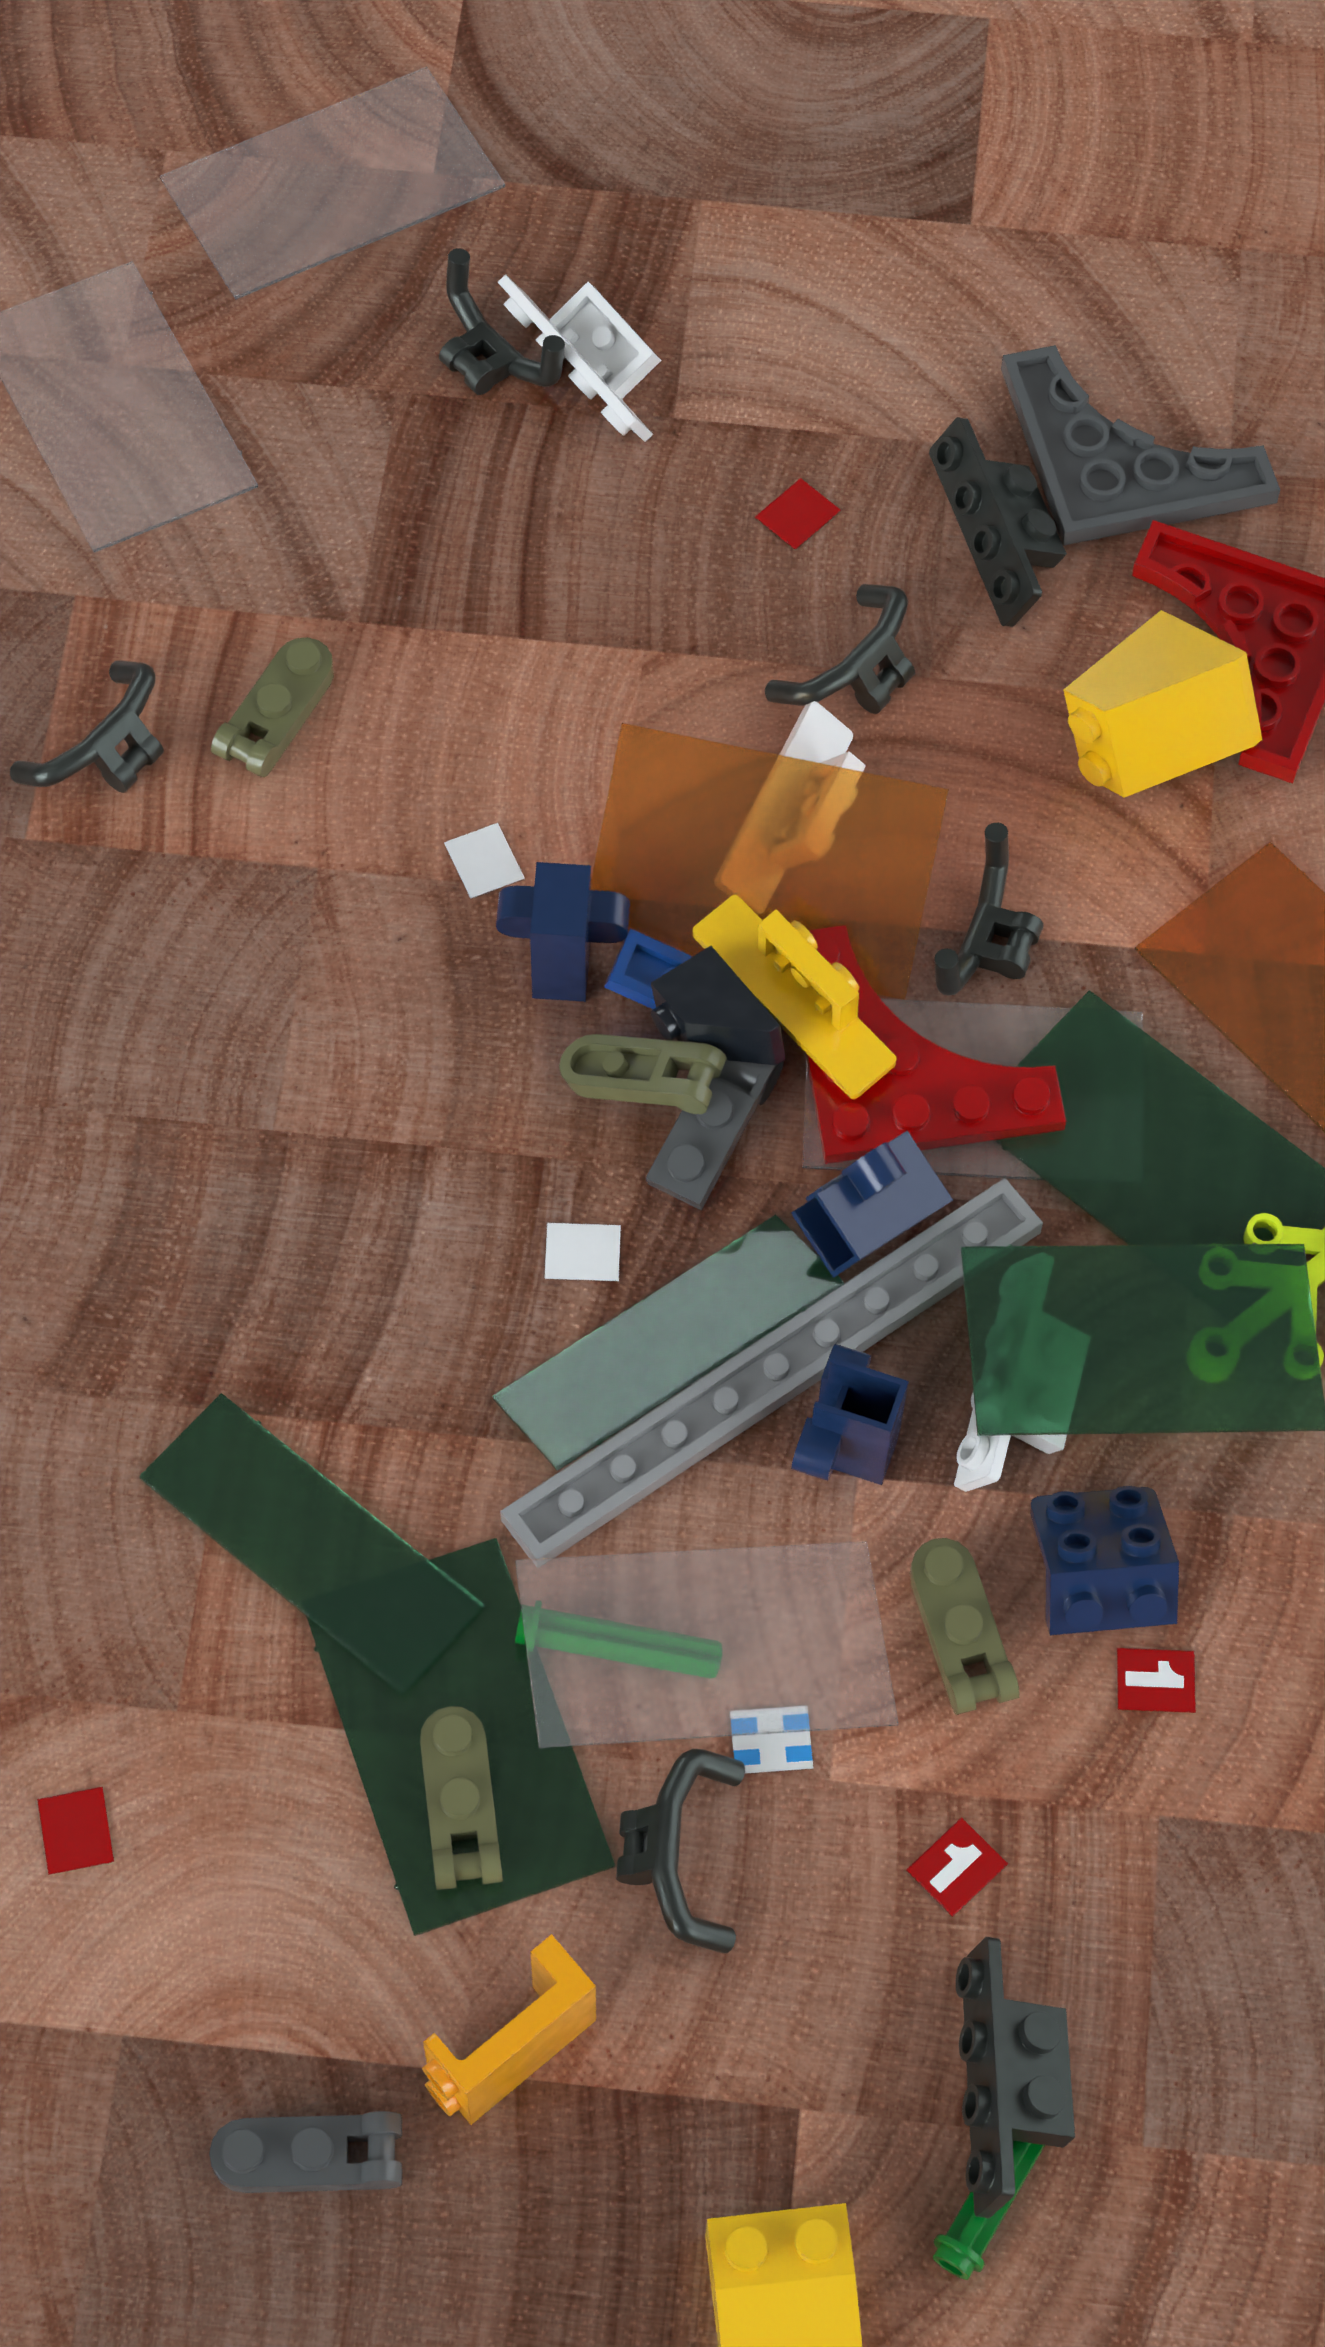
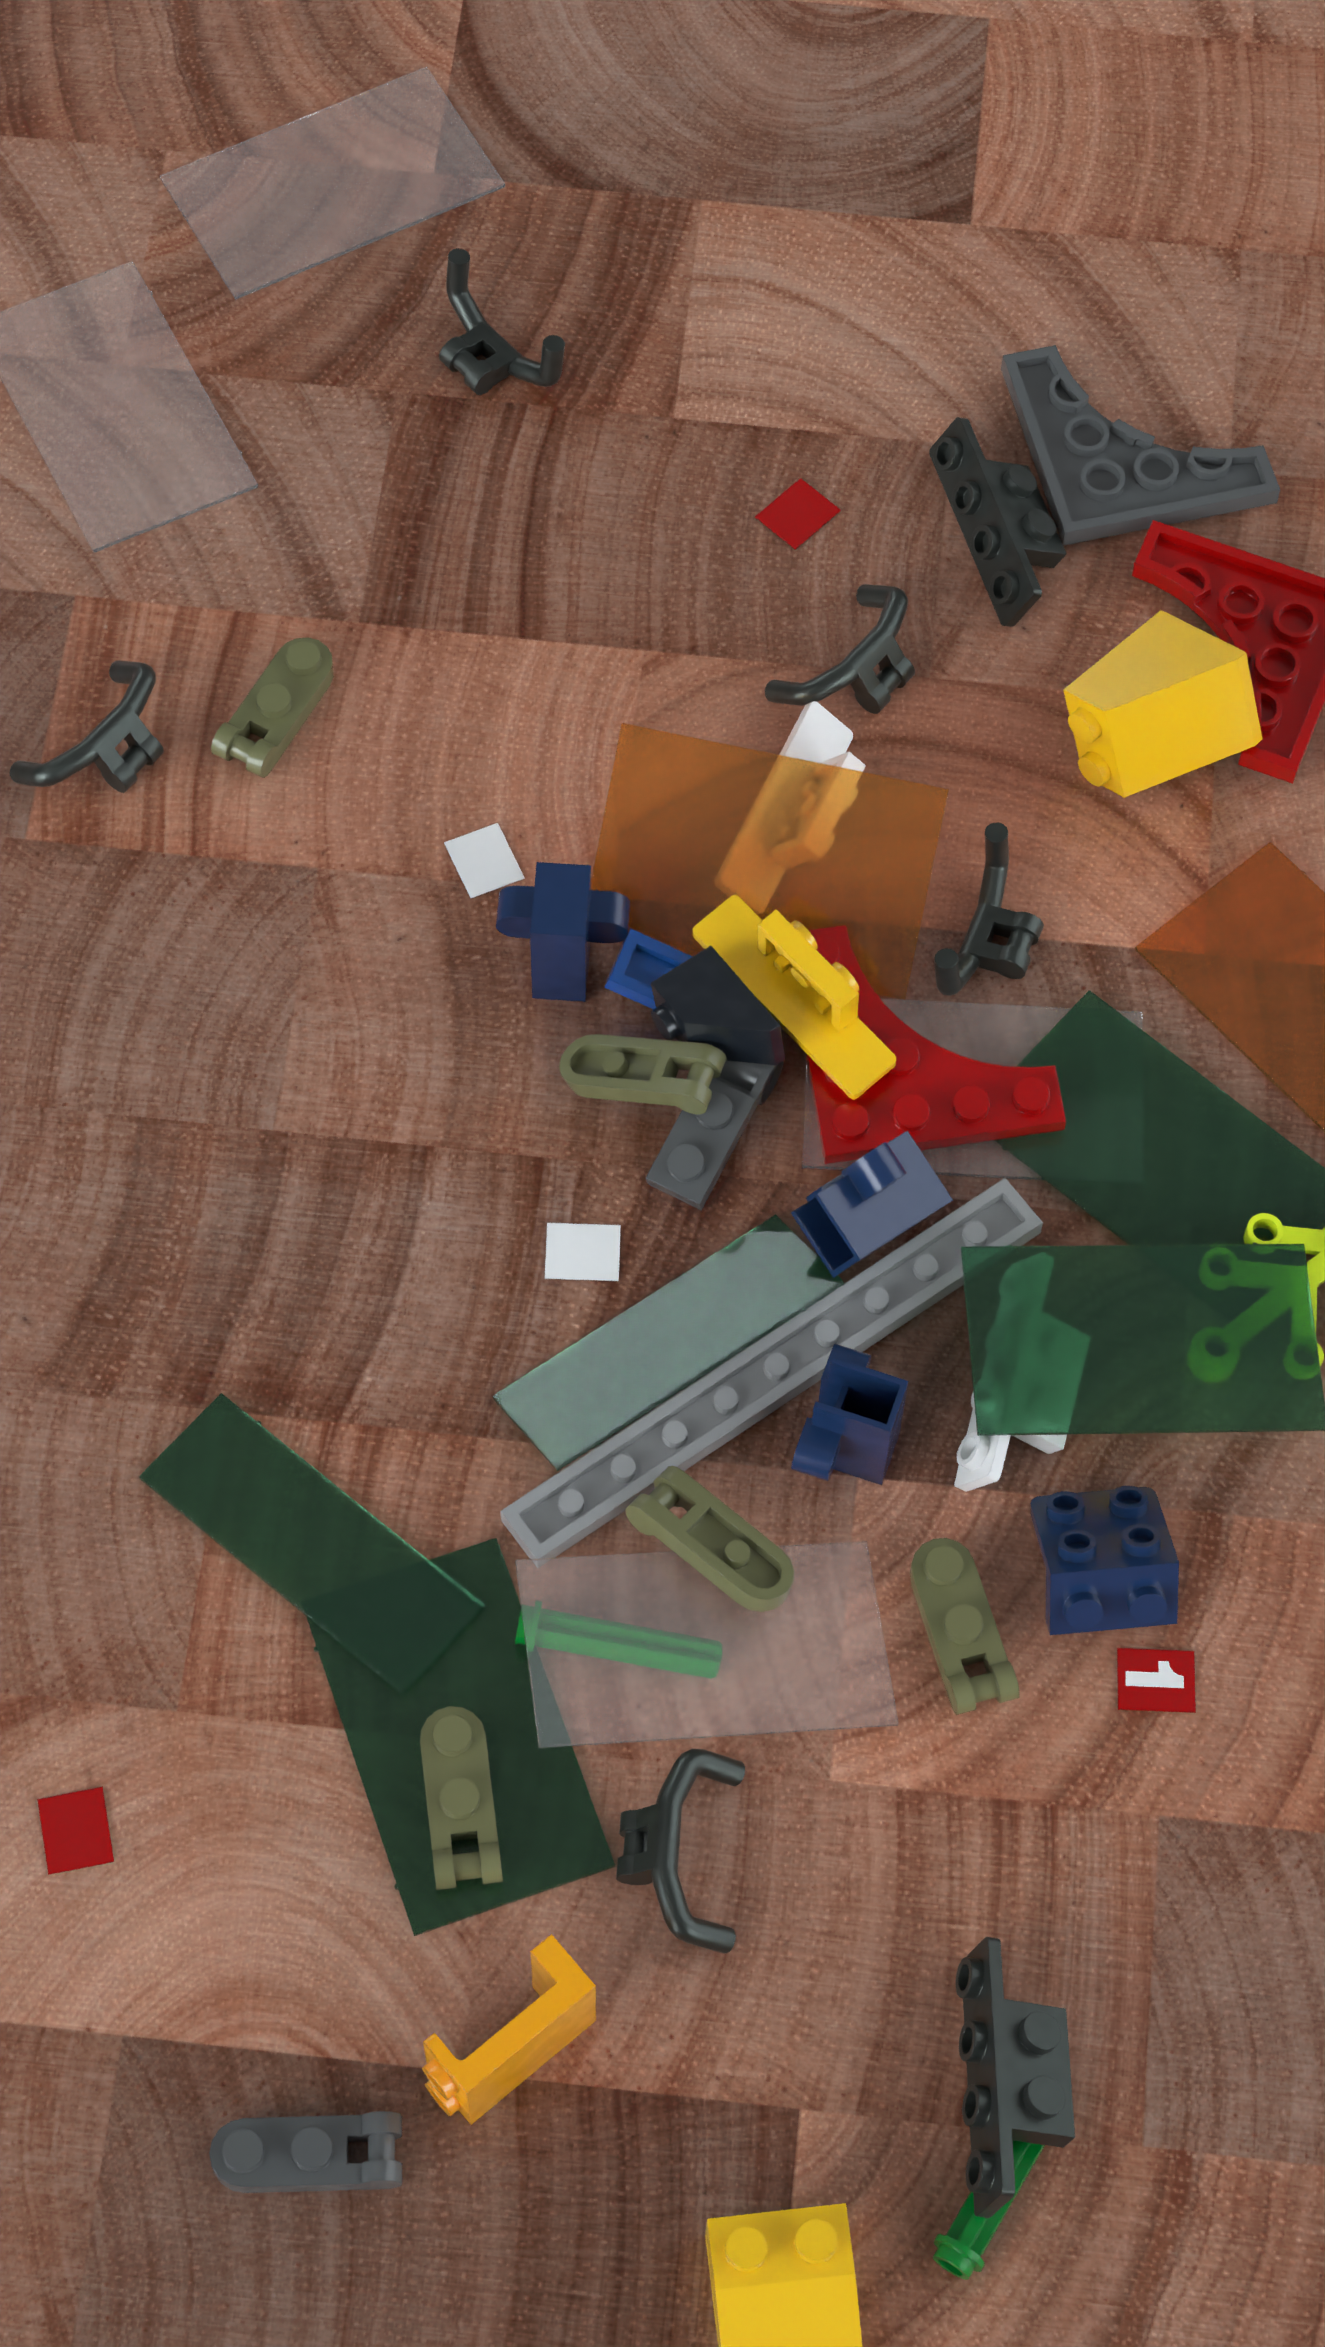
white bracket [498,274,662,442] -> none
white sticker [730,1706,813,1774] -> none
red sticker [906,1817,1008,1917] -> none
none -> olive plate [626,1466,794,1612]

